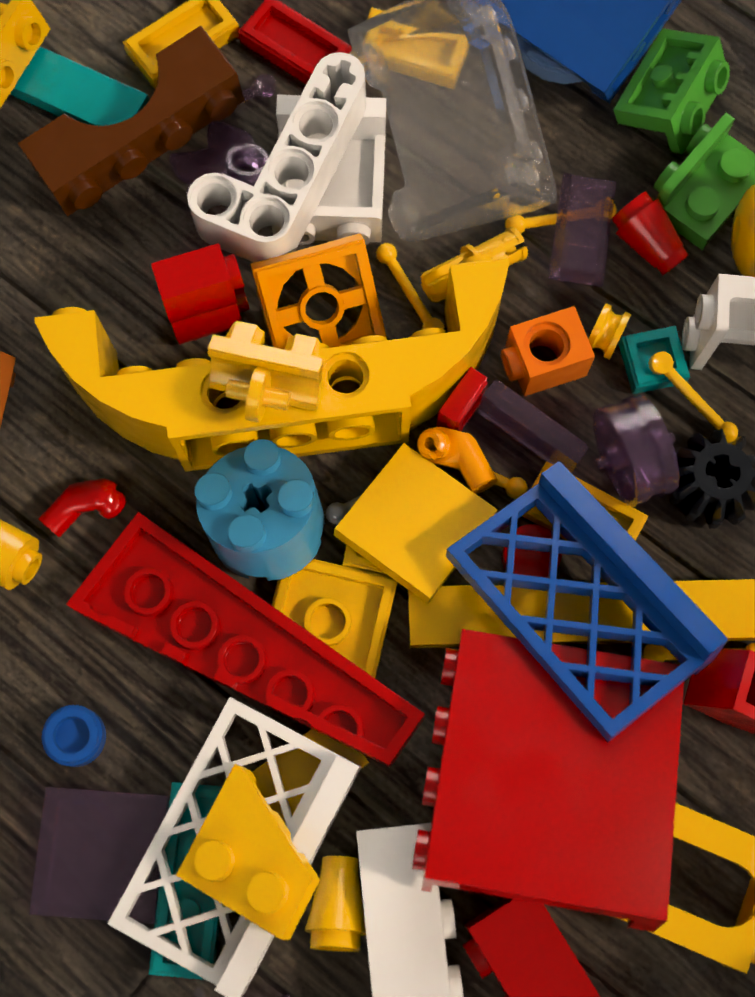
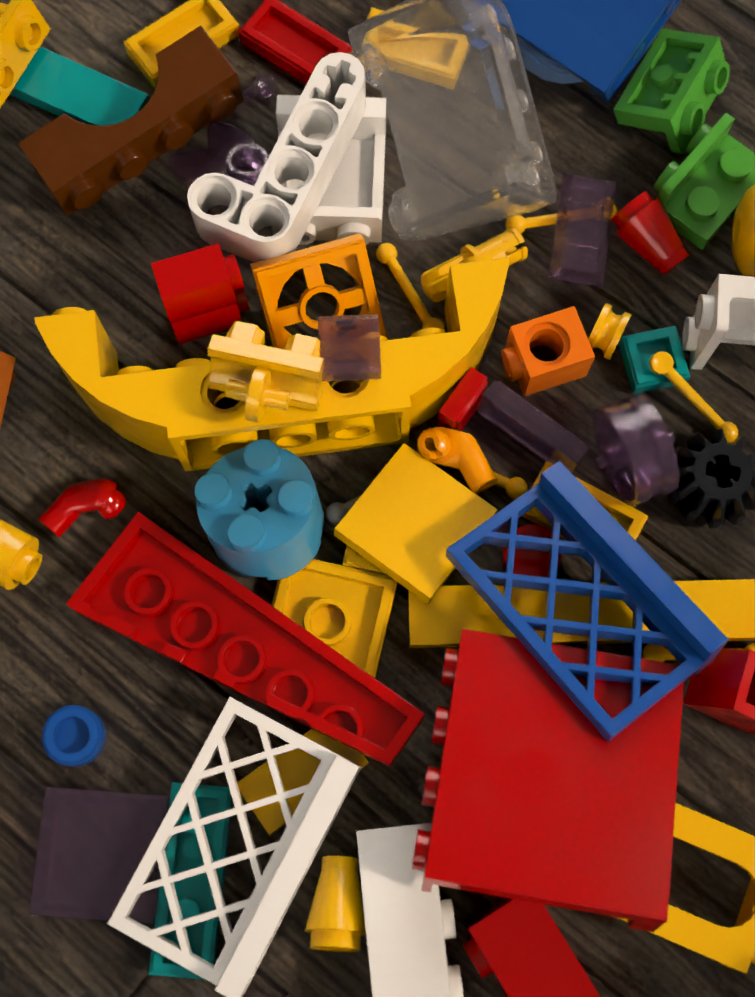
yellow wing [176,764,320,940] -> none
none -> tile [318,314,381,381]

